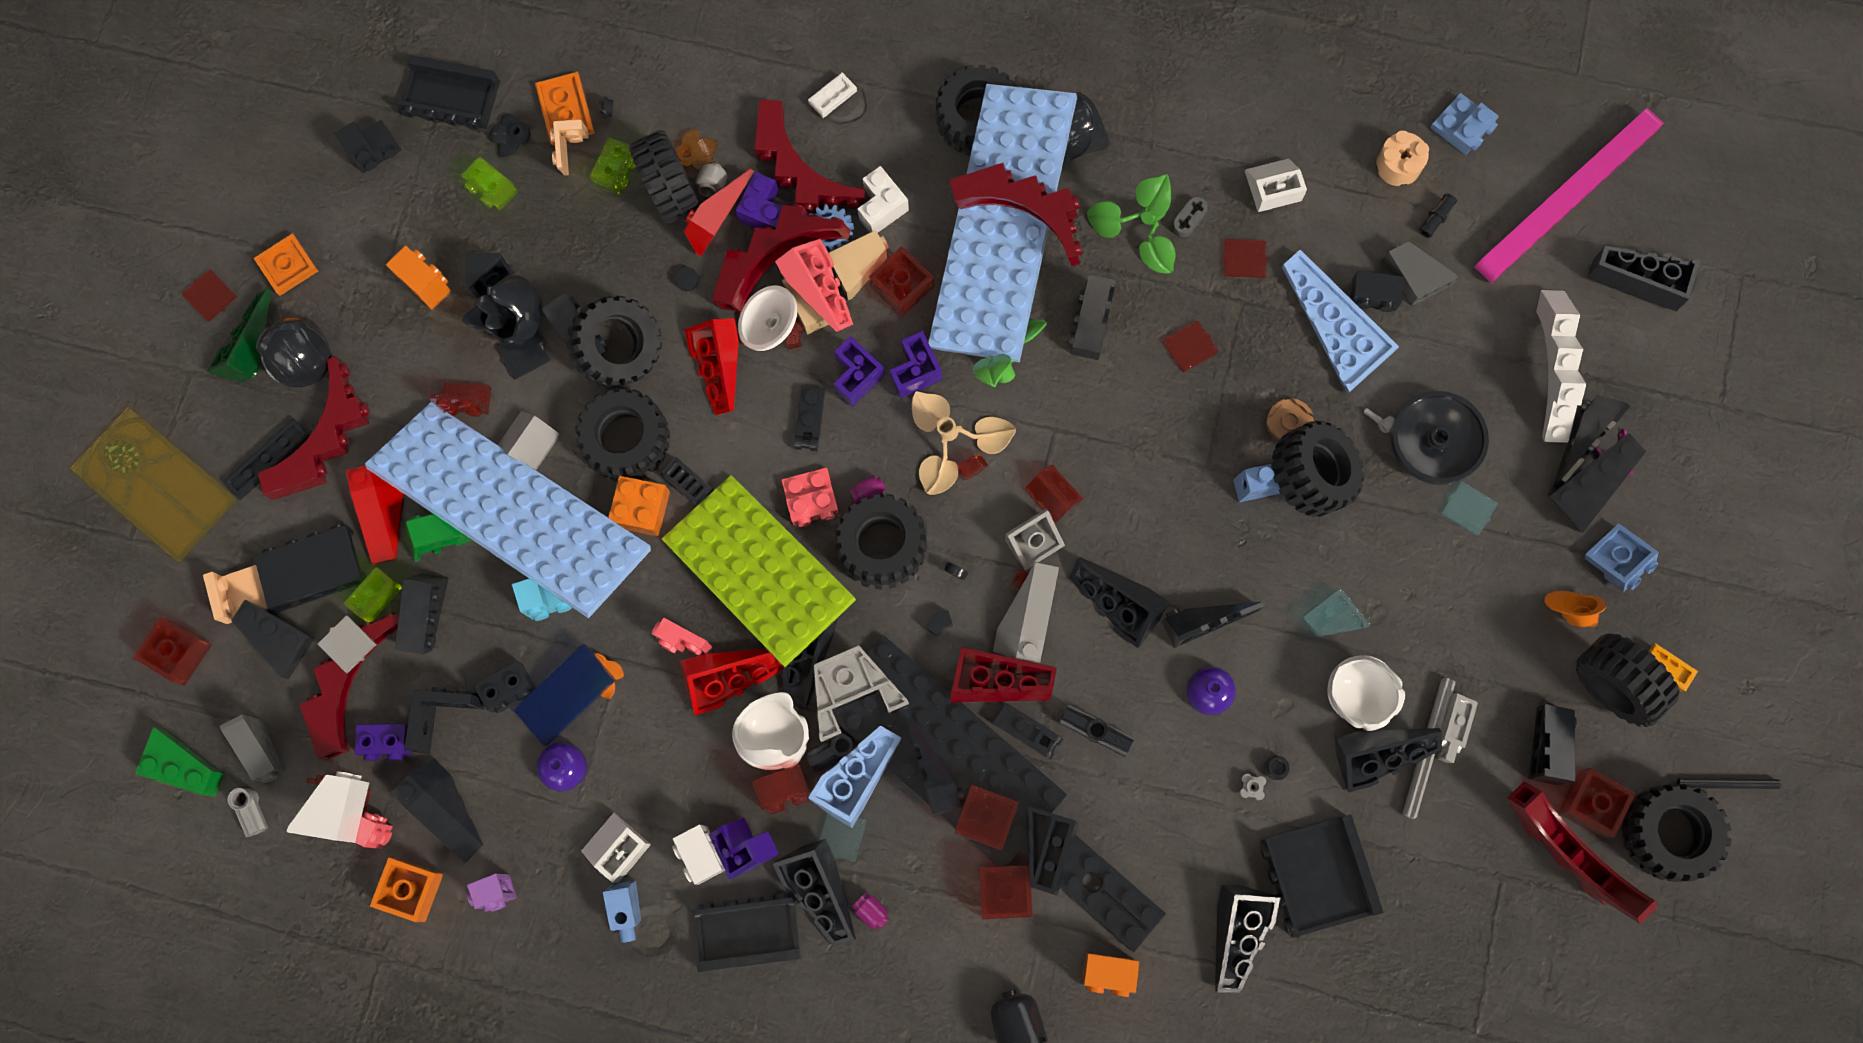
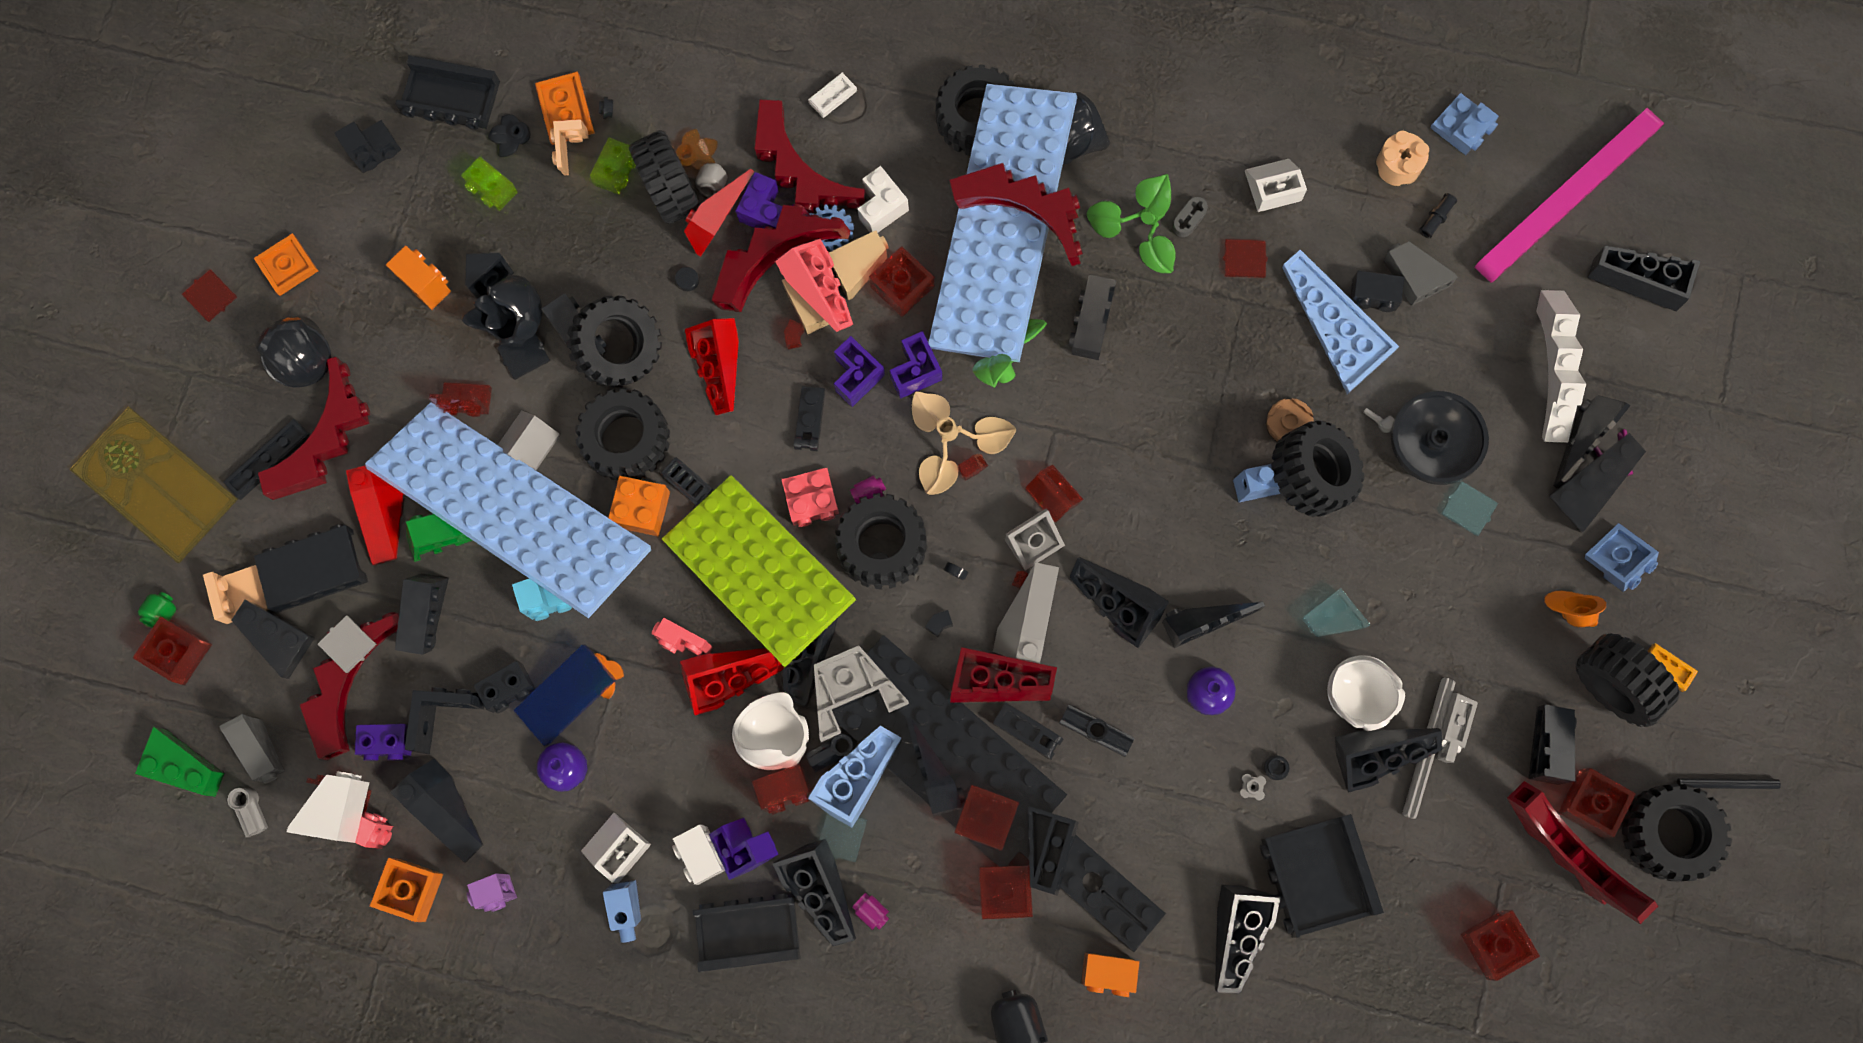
dark green wedge [207,288,271,382] -> none
clear neon green brick [343,567,403,622] -> none
white dish [738,285,797,351] -> none
clear red piece [1163,321,1218,373] -> none
none -> green head [137,592,176,629]
none -> clear red brick [1461,910,1540,981]

